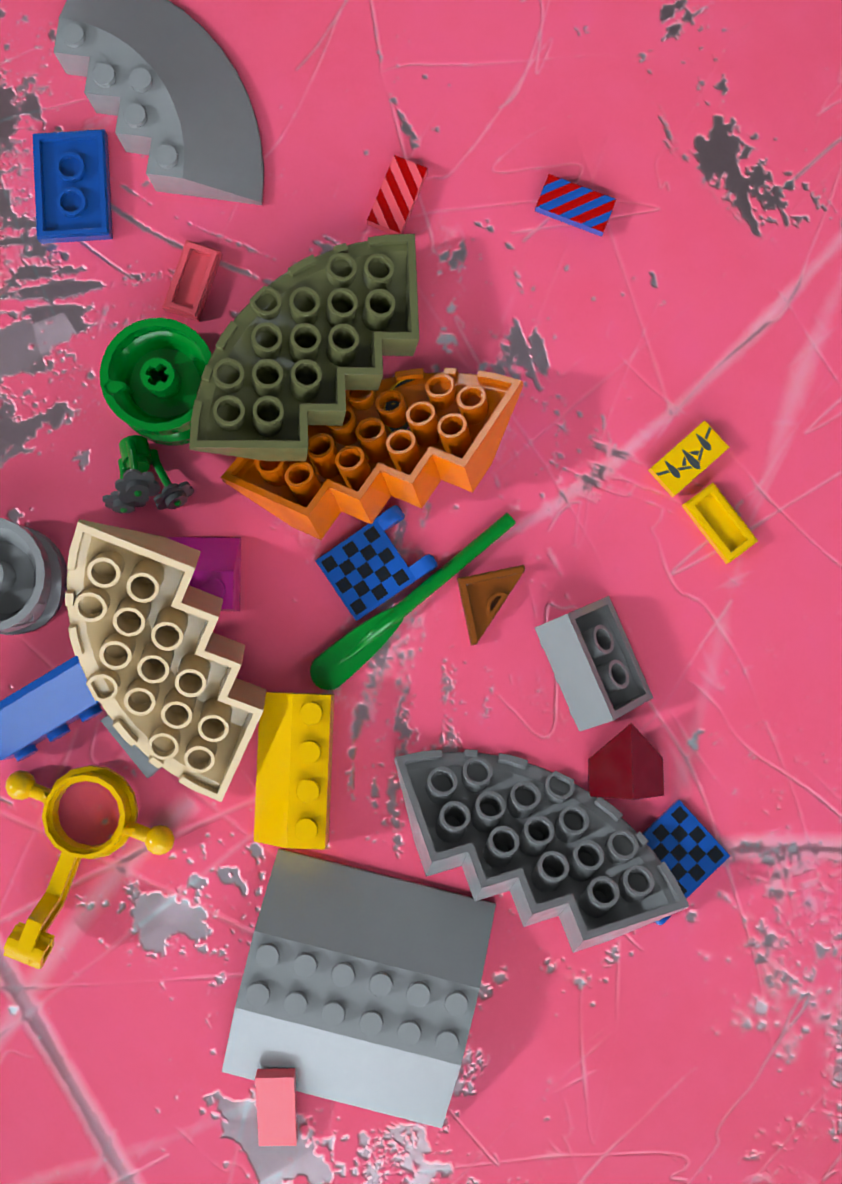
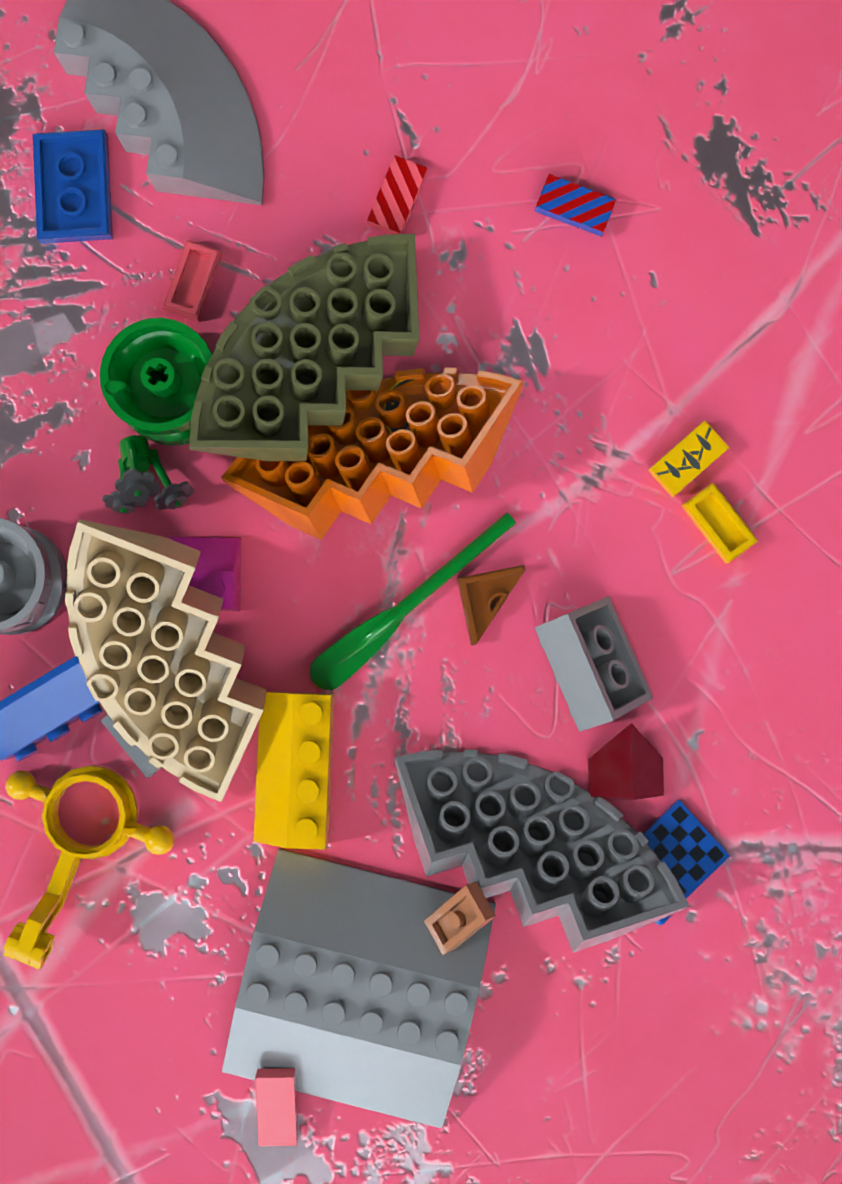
blue flag [315,505,438,621] -> none
none -> nougat plate [424,881,496,955]

